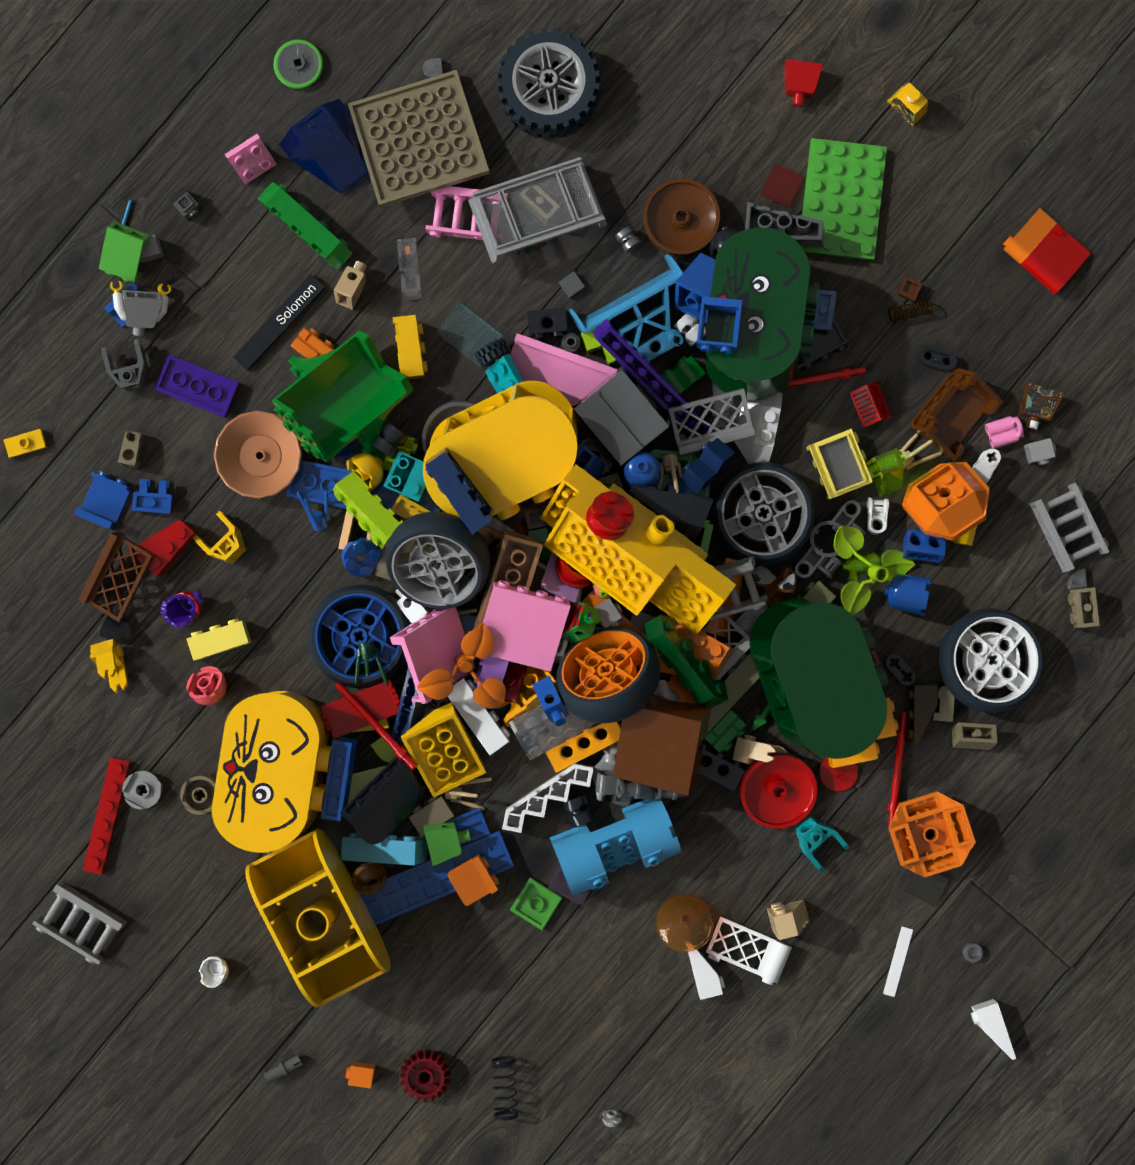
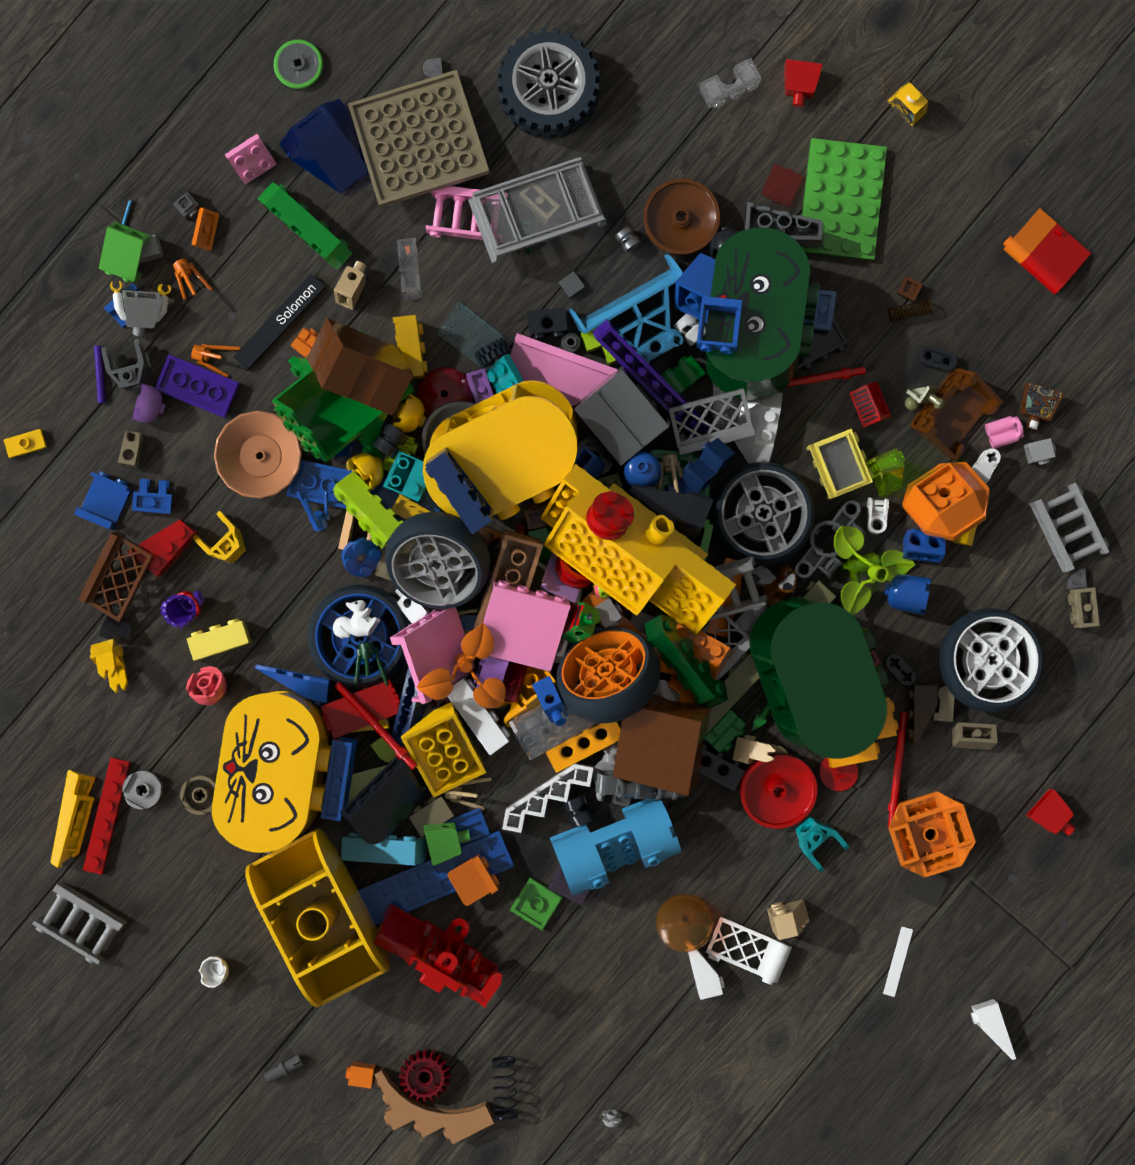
clear orange piece [352,862,387,895] -> none
tan plant [894,433,942,470] -> none
flat silver tile [962,942,983,963] -> none
none -> yellow wedge [51,770,96,868]
none -> dark purple bar [94,346,106,404]
none -> medium lavender cylinder [132,383,165,423]
none -> orange plant [173,258,213,300]
none -> orange plant [191,344,241,378]
none -> orange plate [192,208,219,251]
none -> blue wedge [255,664,333,706]
none -> reddish brown tile [307,318,414,416]
none -> white animal [333,600,380,638]
none -> red piece [373,904,503,1008]
none -> medium nougat arch [374,1067,495,1145]
none -> yellow cylinder [391,394,426,432]
none -> dark red dish [417,367,474,418]
none -> medium lavender plate [466,368,493,404]
none -> clear arch [699,58,761,109]
none -> olive piece [905,386,945,410]
none -> red torso [1025,788,1076,835]

